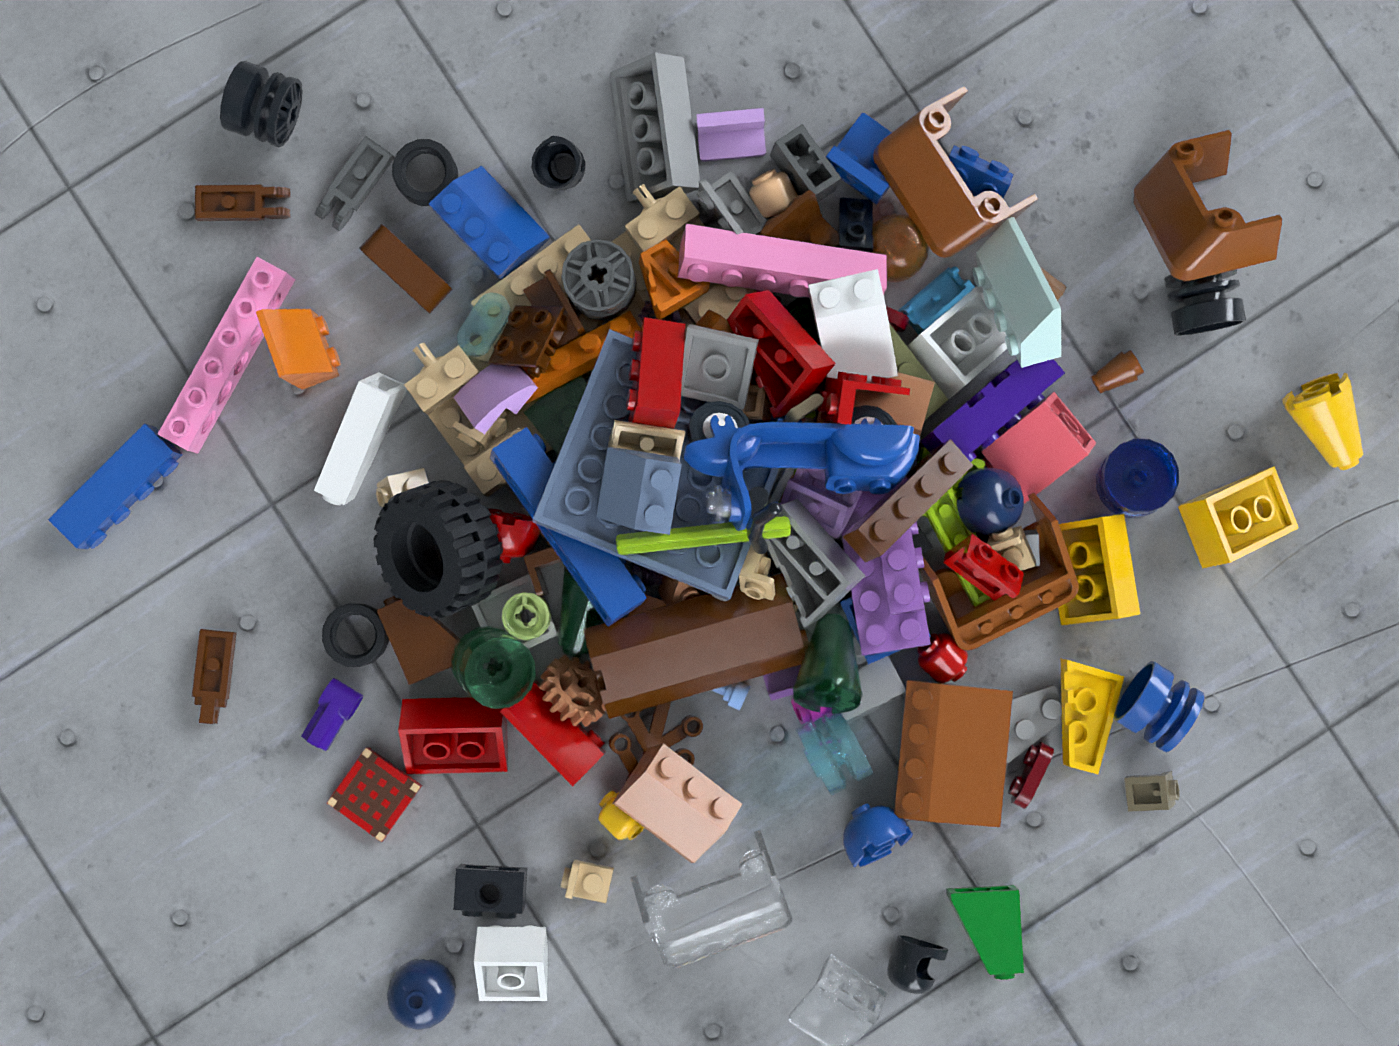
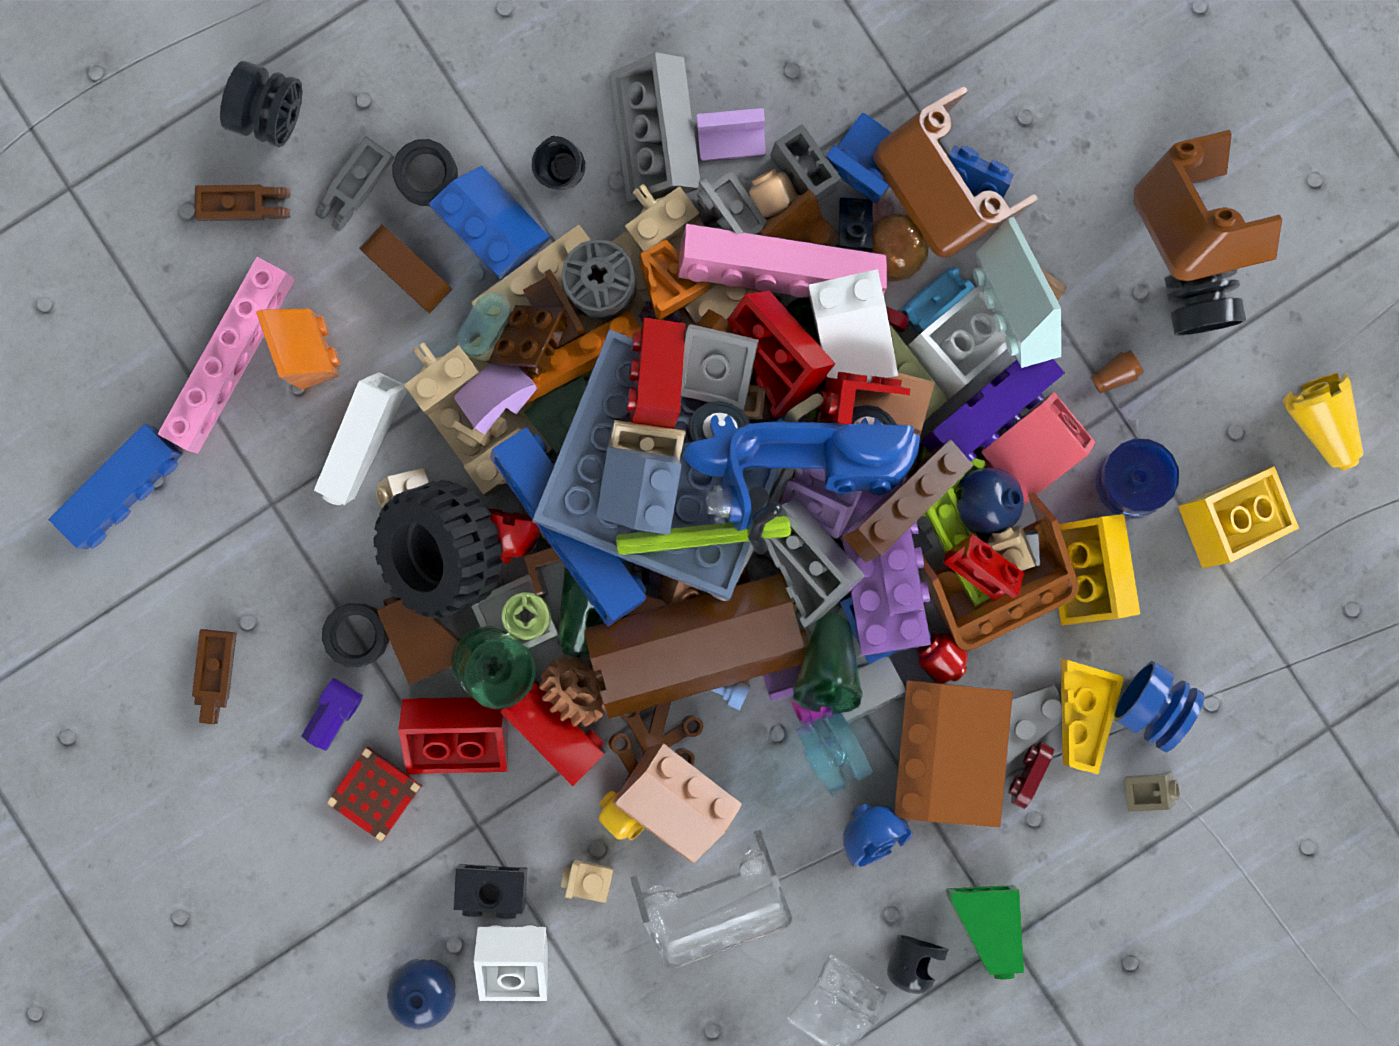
tan bracket [739,545,775,601] -> none

